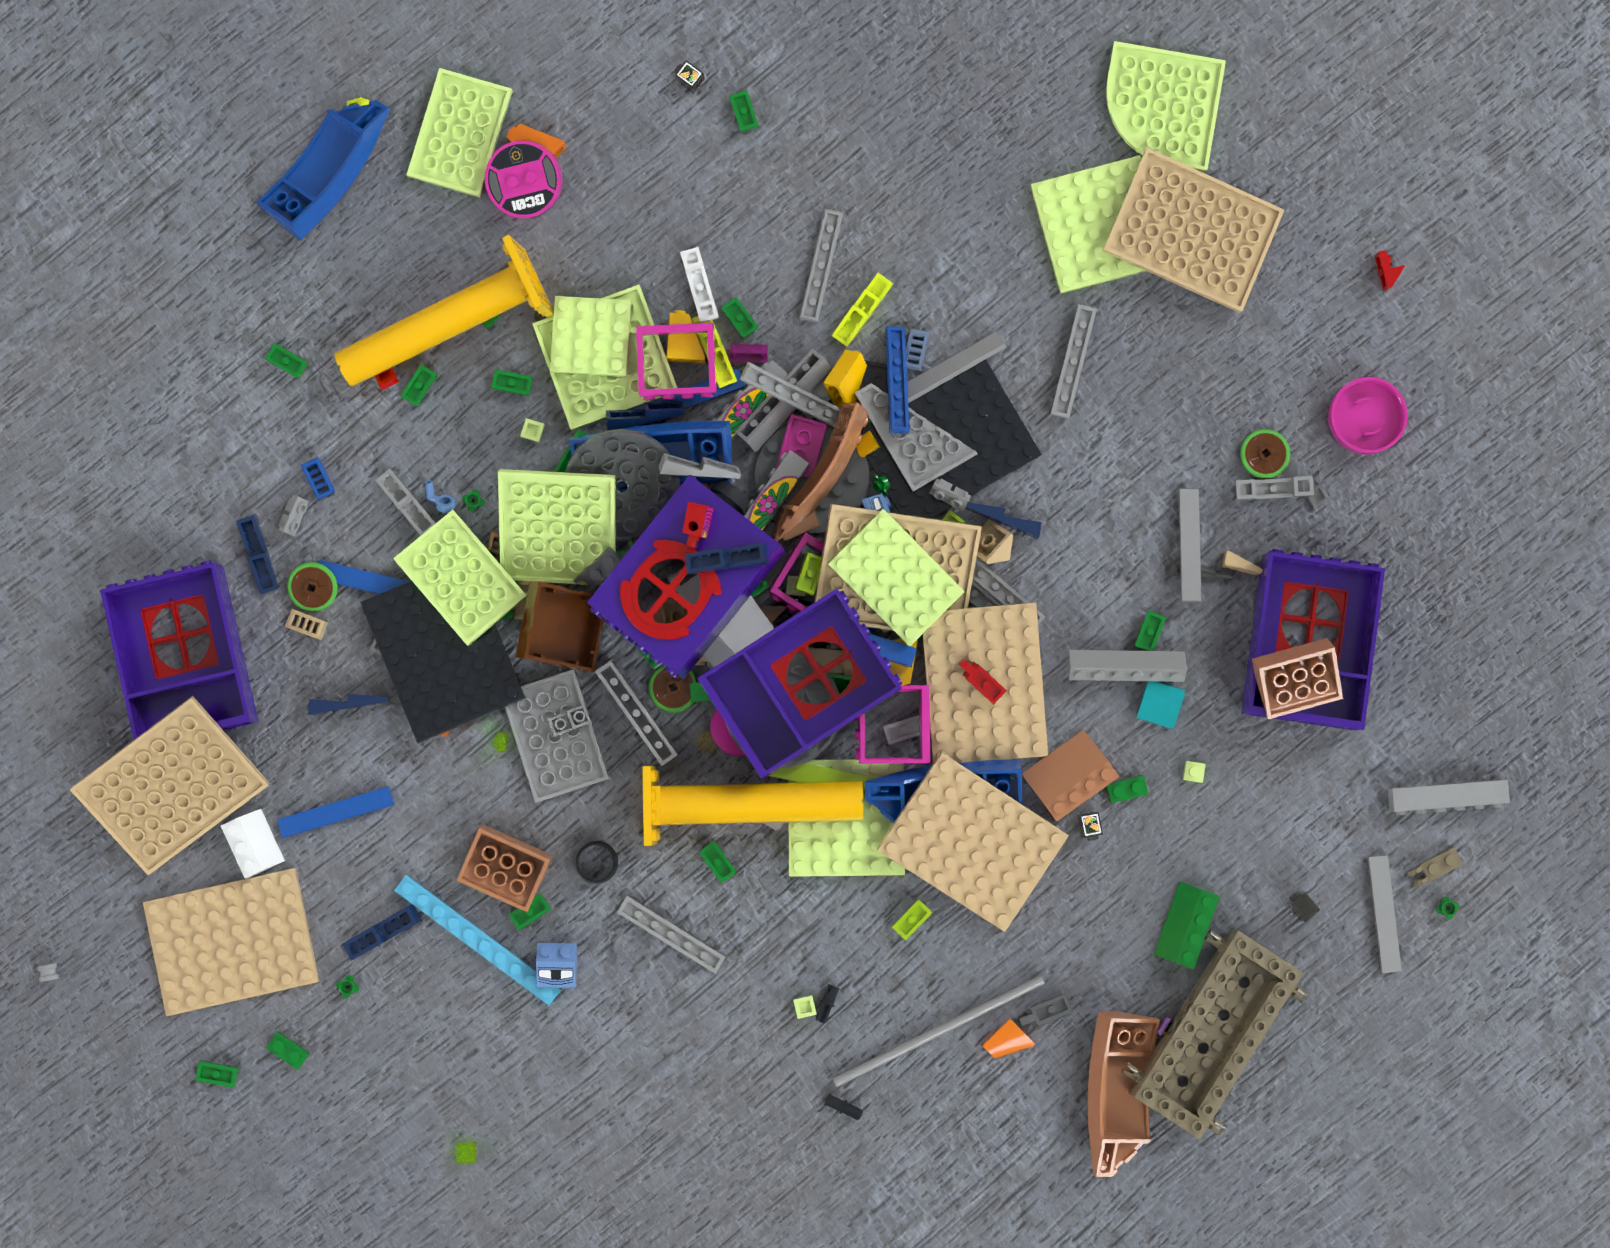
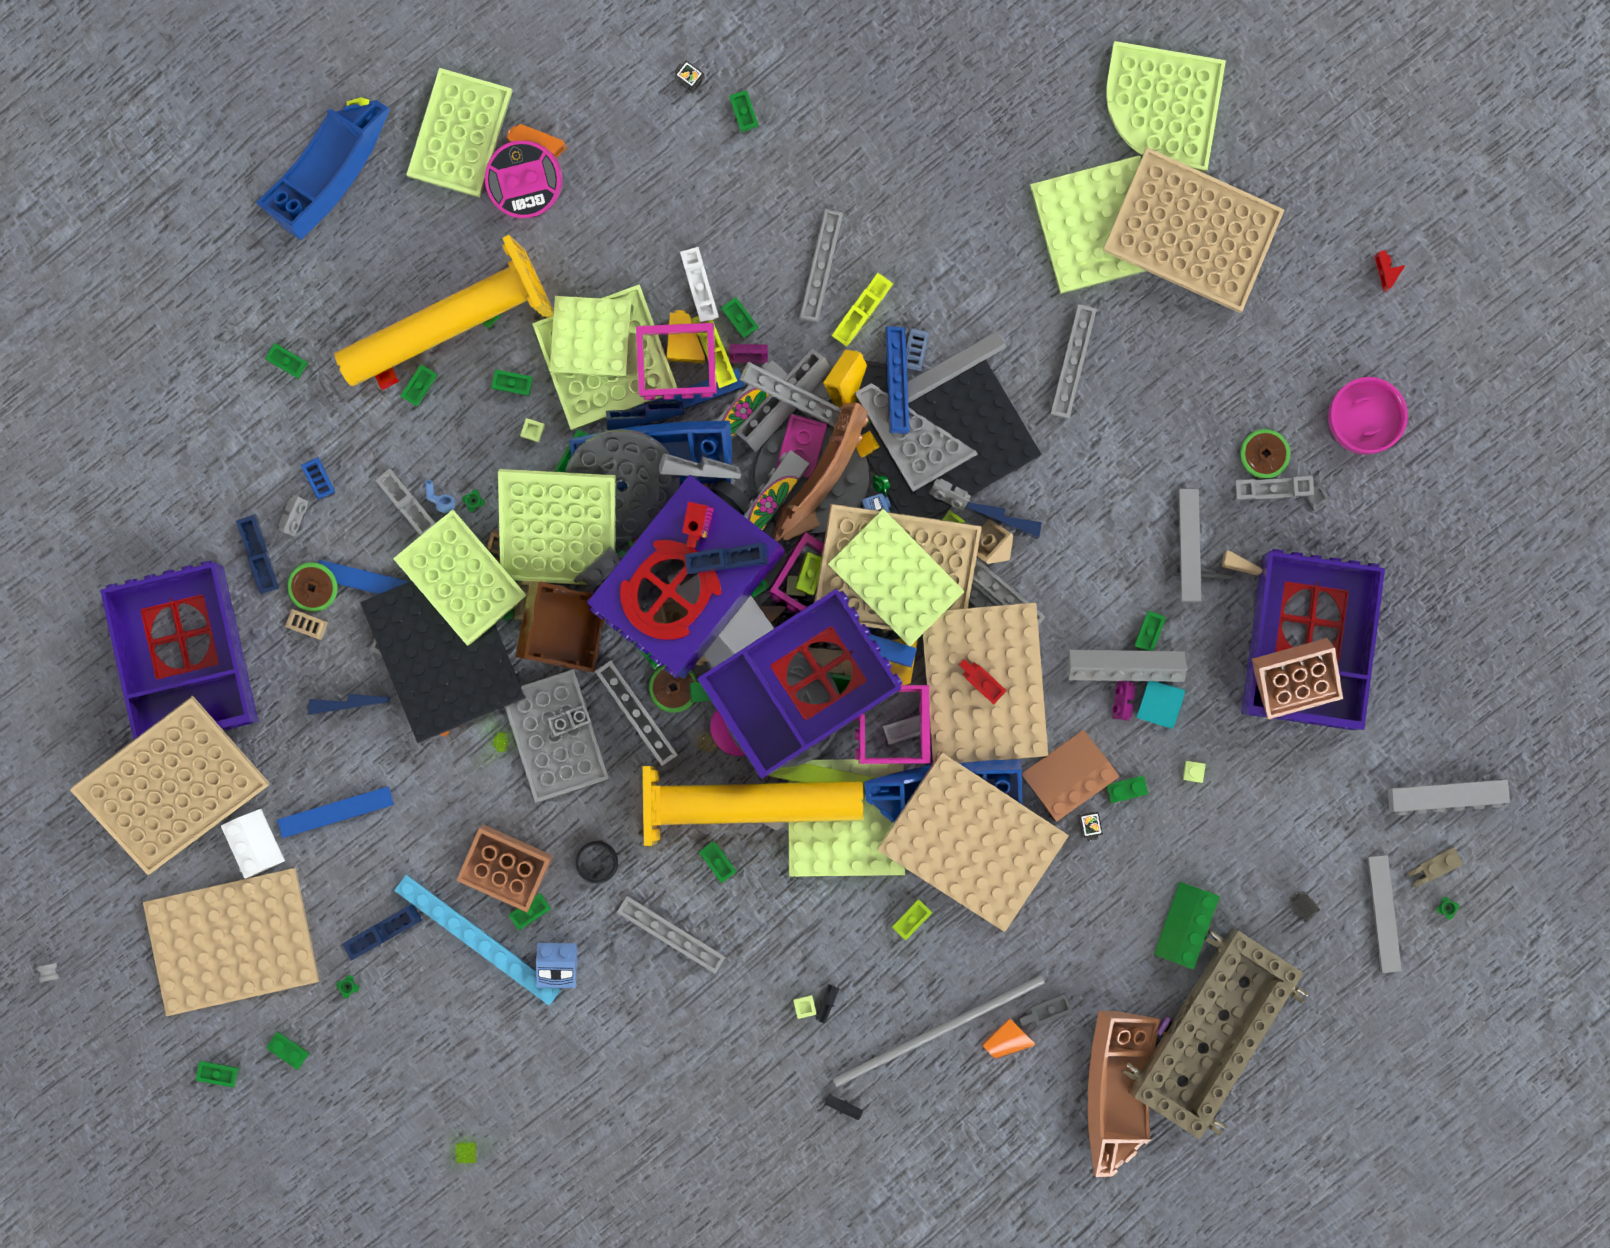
none -> magenta hinge [1112,681,1136,721]

